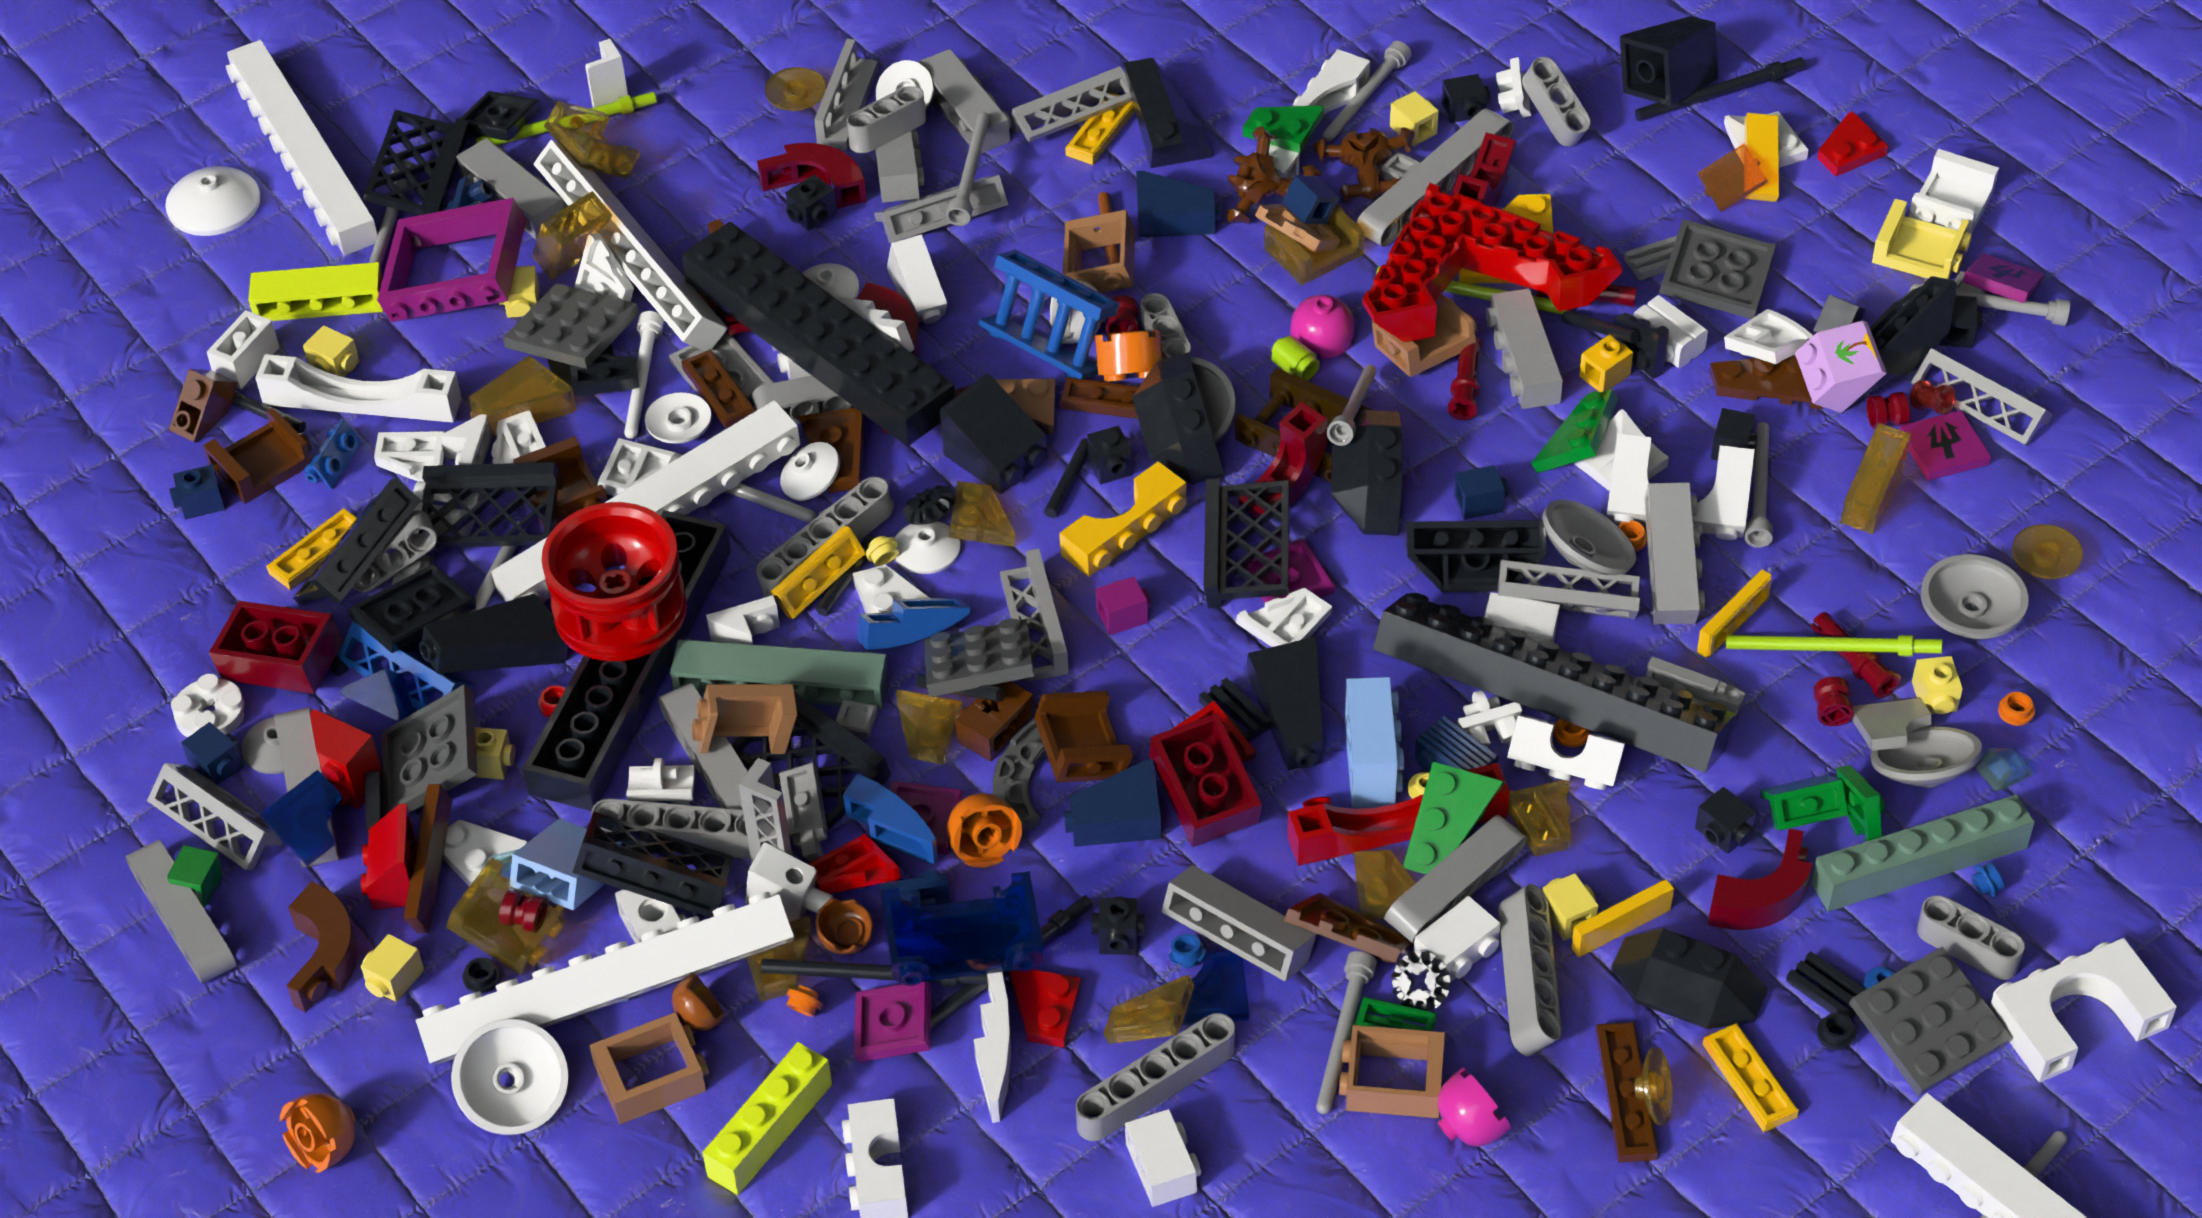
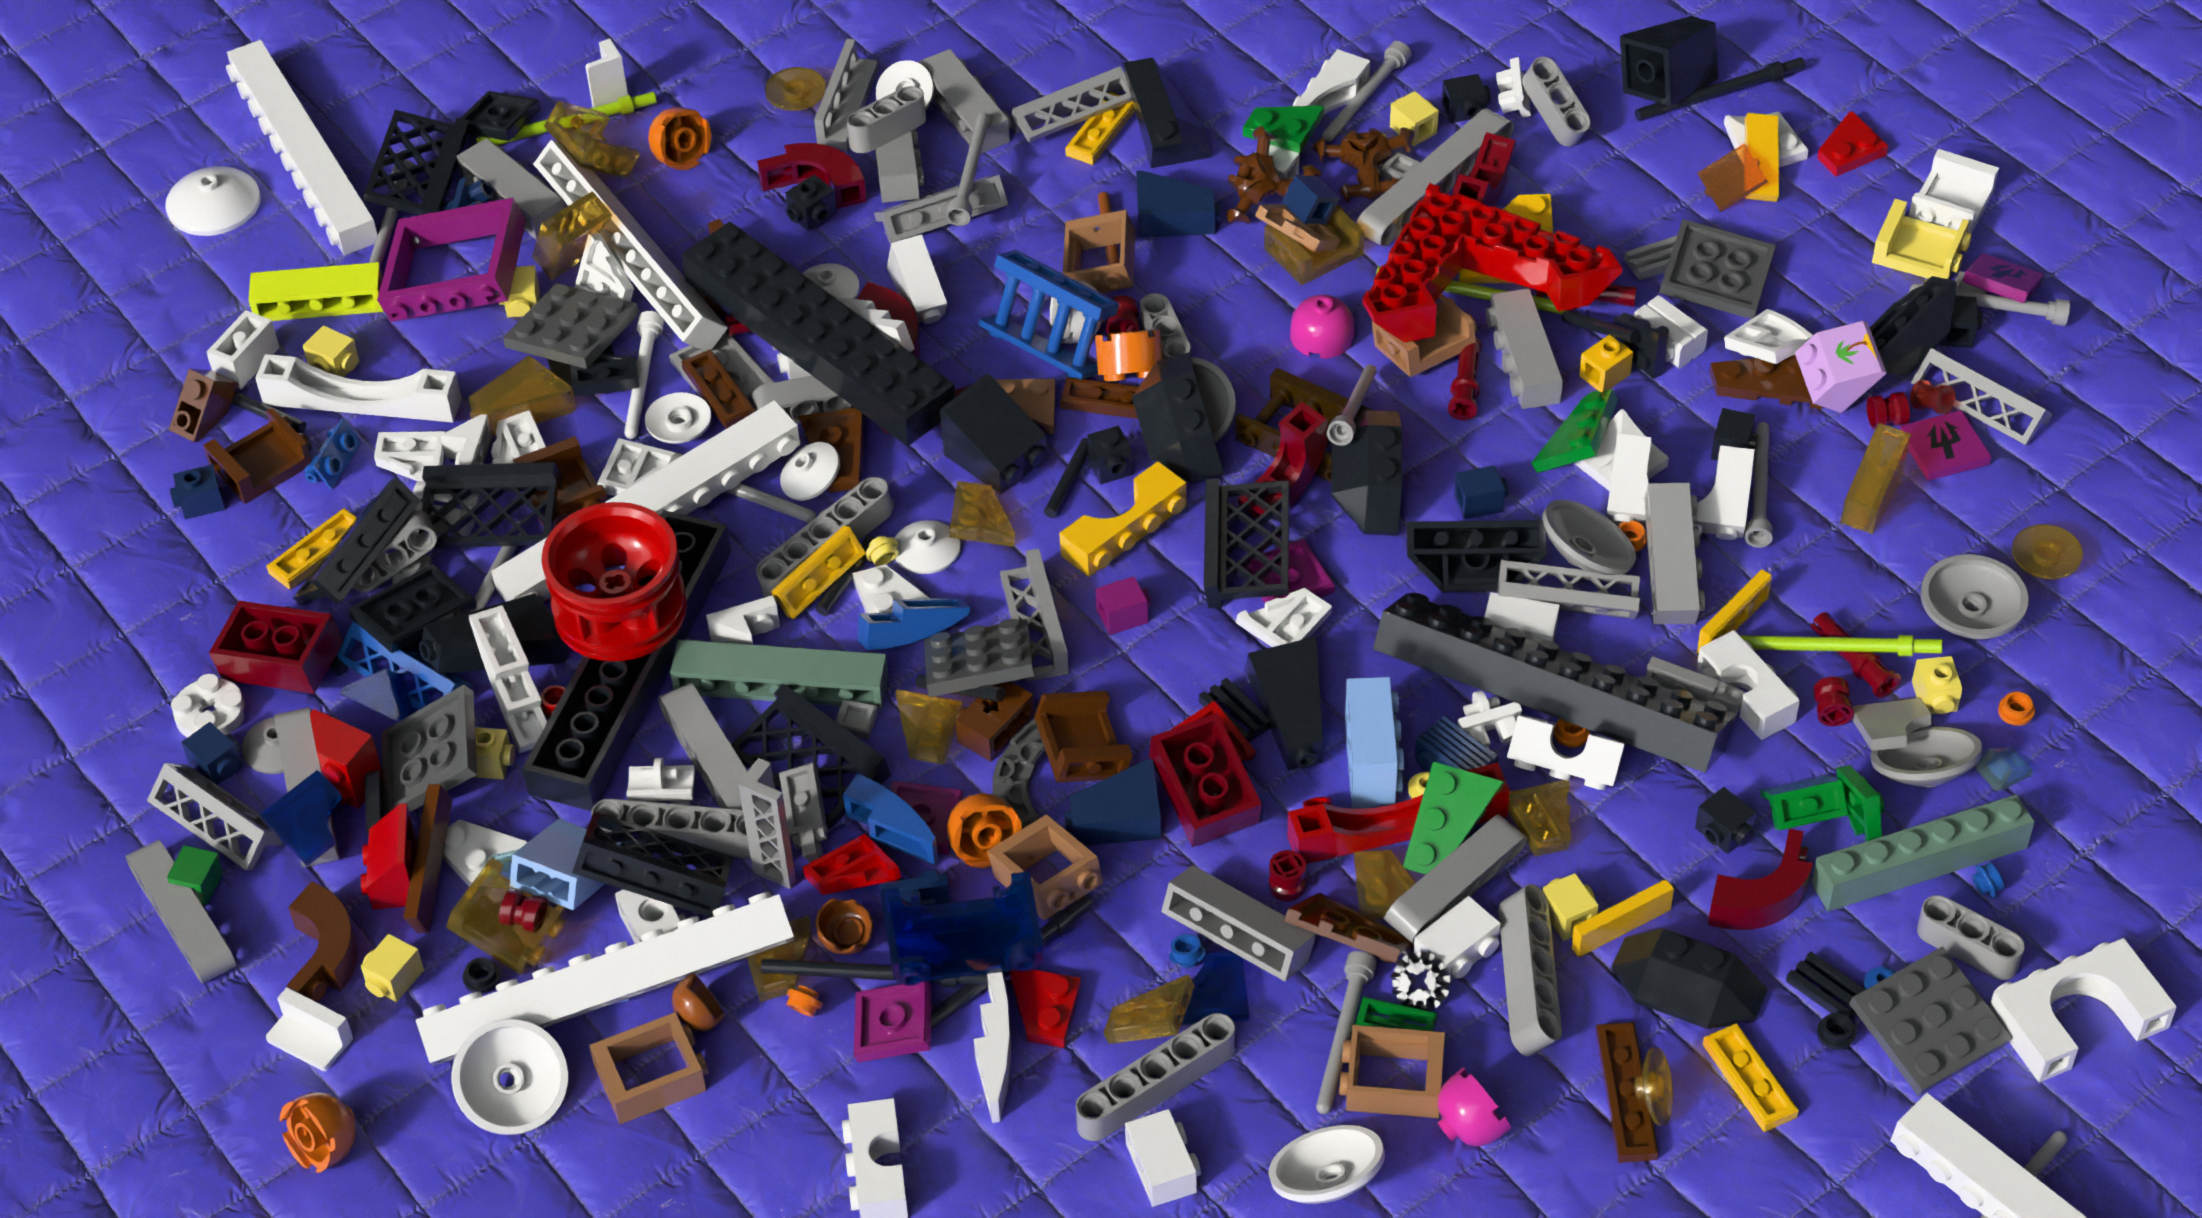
medium nougat panel [692,684,797,754] -> none
neon yellow brick [702,1042,832,1195] -> none
white torso [745,842,833,924] -> none
black gear [902,485,956,525] -> none
black brick [1092,896,1145,955] -> none
lime brick [1271,336,1320,381] -> none
brick [1813,294,1866,332] -> none
none -> white panel [266,987,353,1071]
none -> white slope [469,605,547,753]
none -> orange cylinder [648,107,712,170]
none -> medium nougat window [988,814,1103,920]
none -> dark red wheel [1269,850,1306,902]
none -> white dish [1269,1125,1385,1204]
none -> white arch [1696,630,1800,740]

